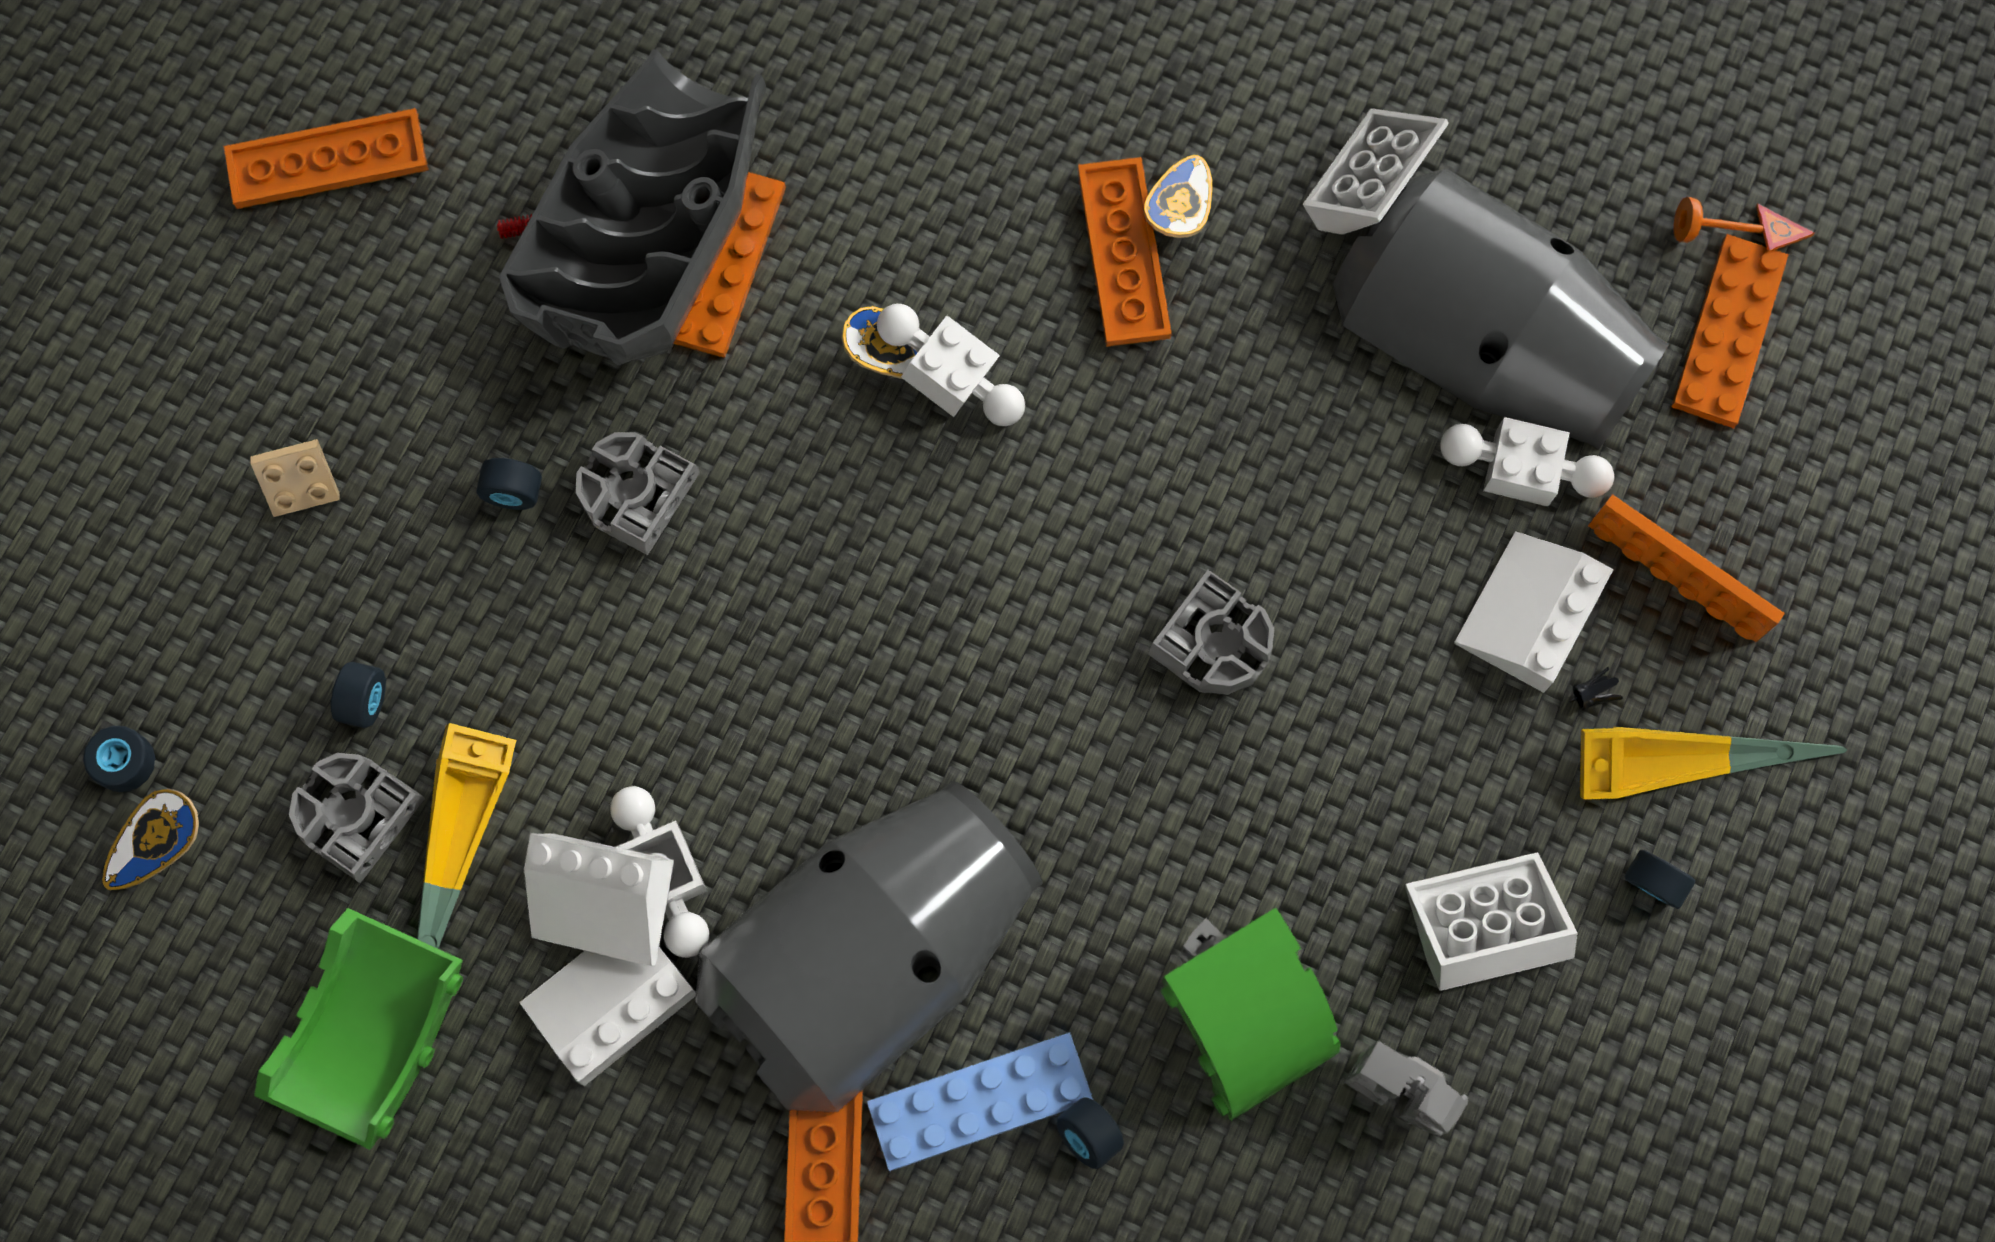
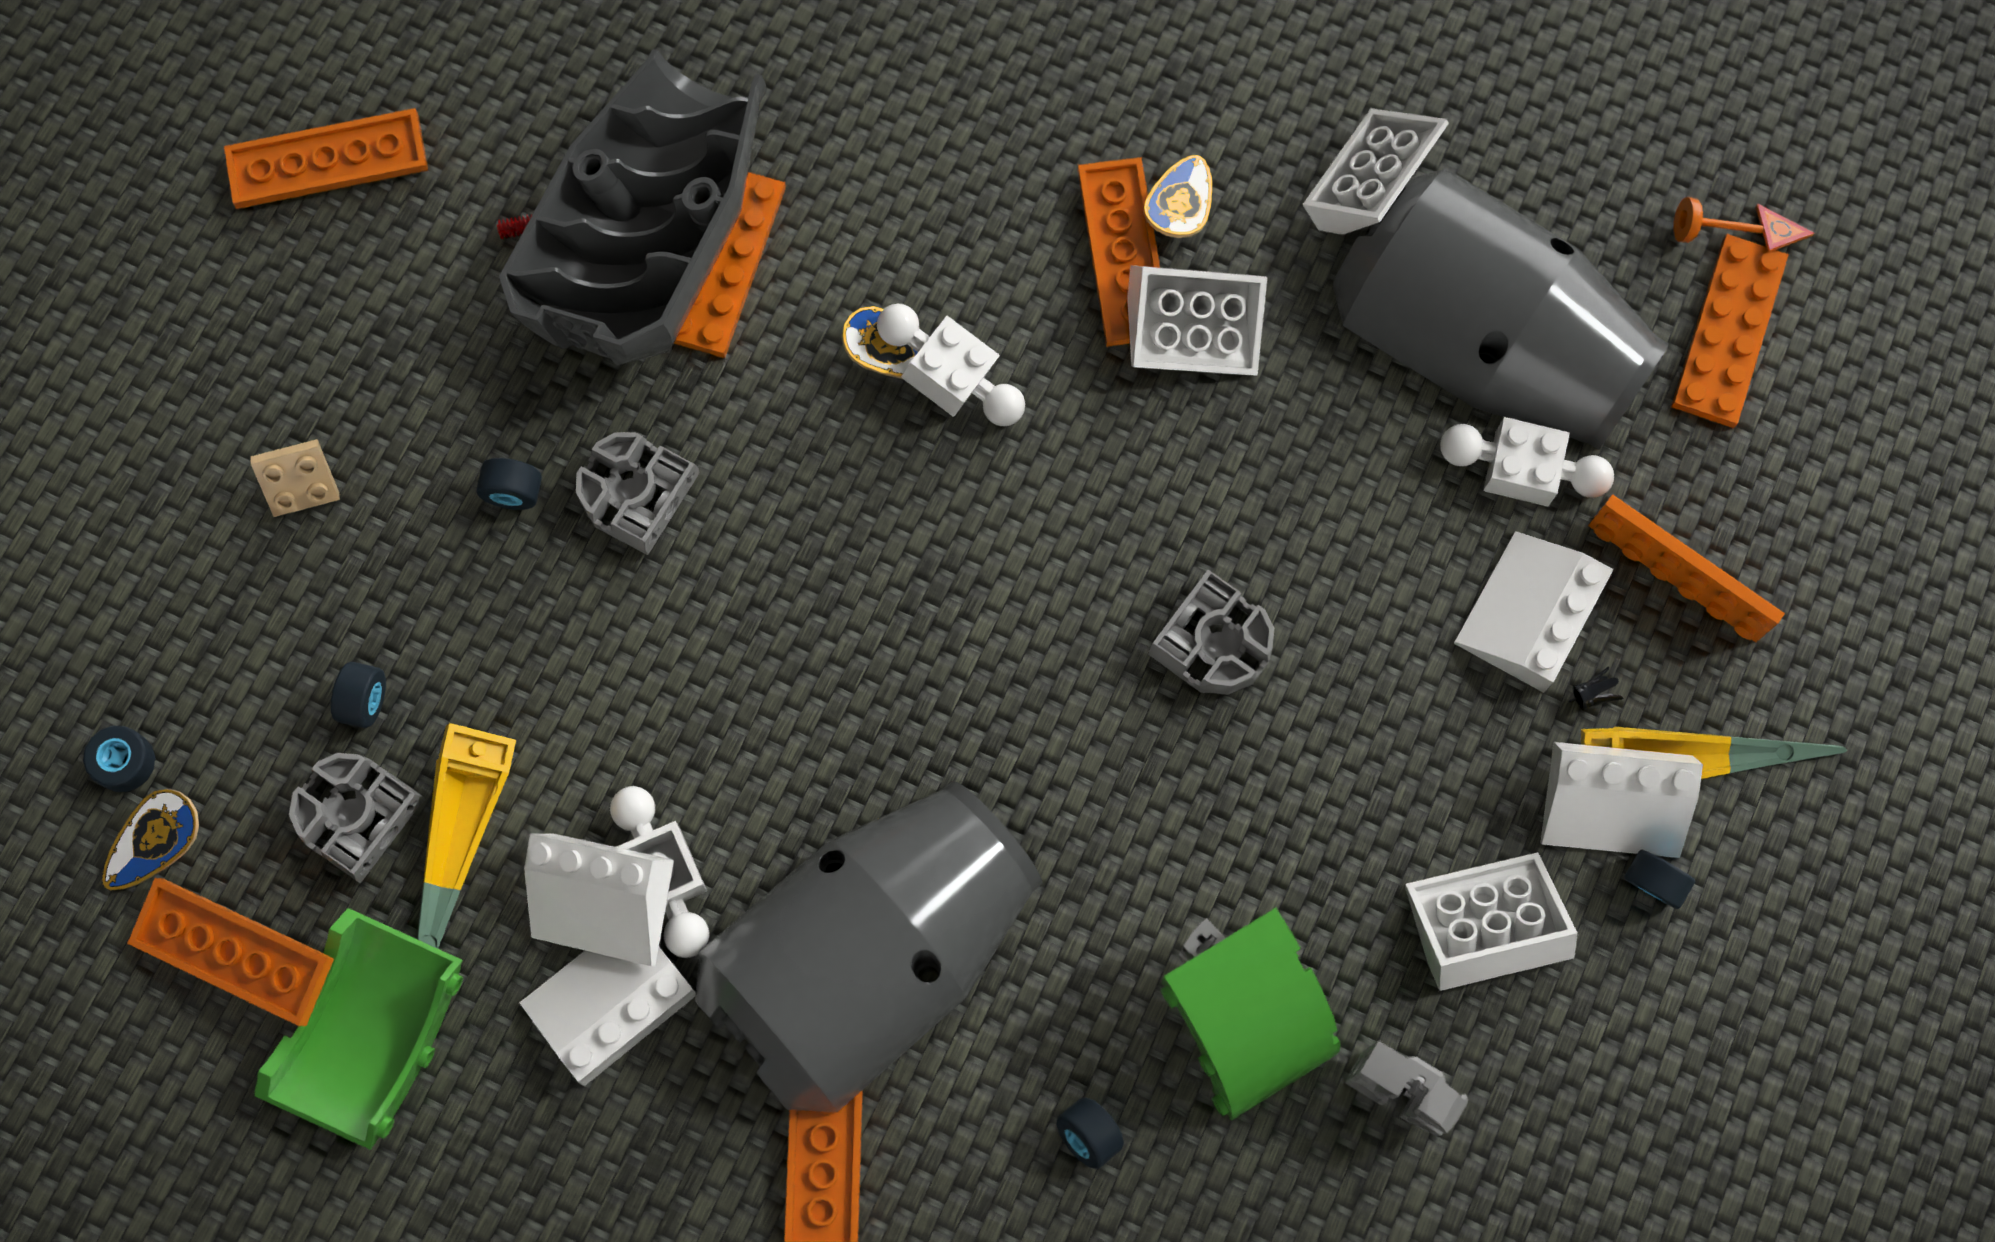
light blue plate [867,1032,1093,1172] -> none
none -> orange plate [127,878,334,1026]
none -> white slope [1127,265,1267,376]
none -> white slope [1540,742,1703,858]

